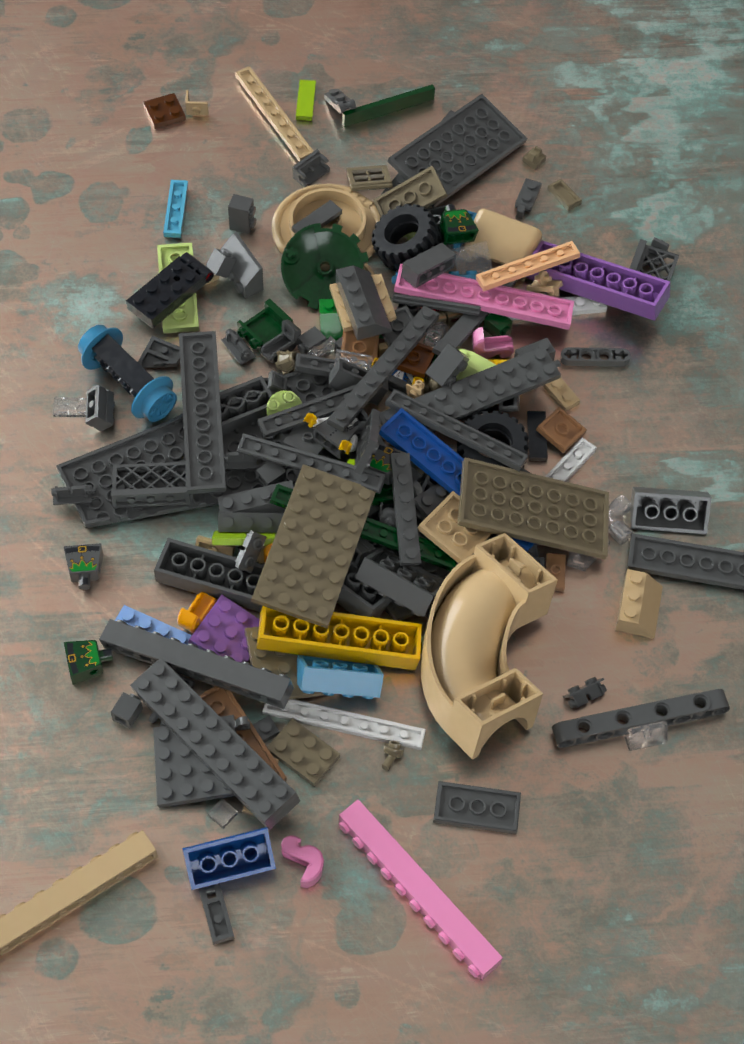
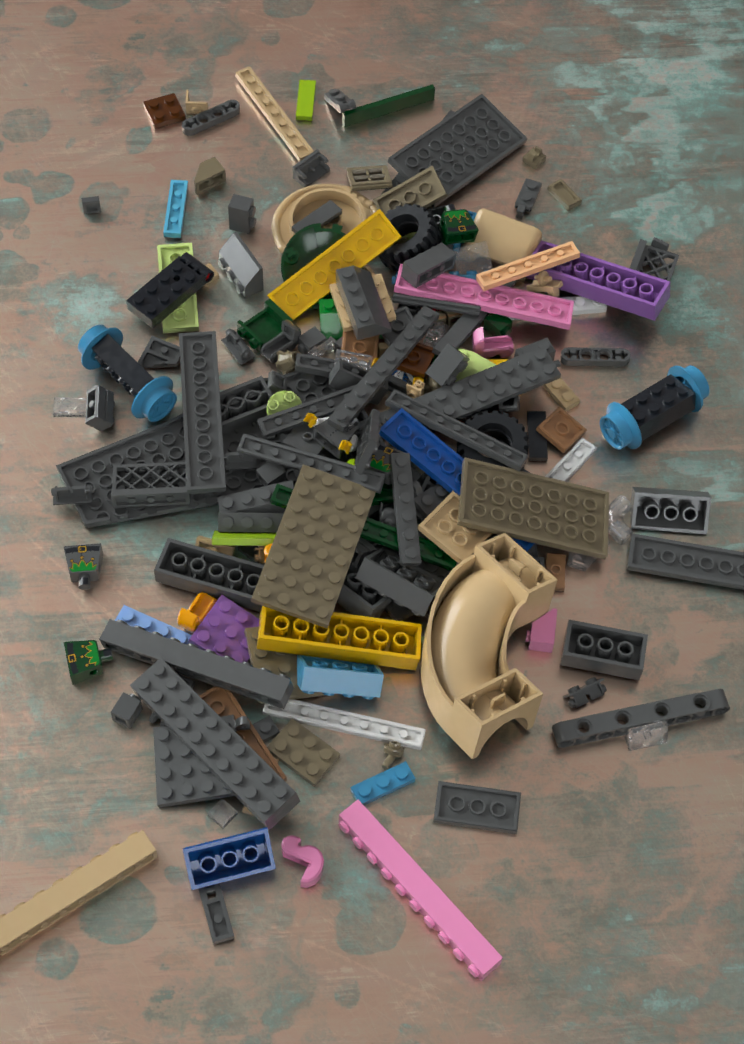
dark grey brick [206,248,237,278] -> none
dark grey hinge [235,530,267,573] -> none
tan slope [615,569,663,639] -> none
none -> dark grey tile [81,196,101,214]
none -> dark grey beam [182,100,240,136]
none -> dark tan slope [194,157,226,195]
none -> yellow plate [267,209,402,321]
none -> dark azure plate [350,761,416,805]
none -> bright pink slope [525,608,557,653]
none -> dark grey brick [560,620,648,680]
none -> brick [600,365,709,450]

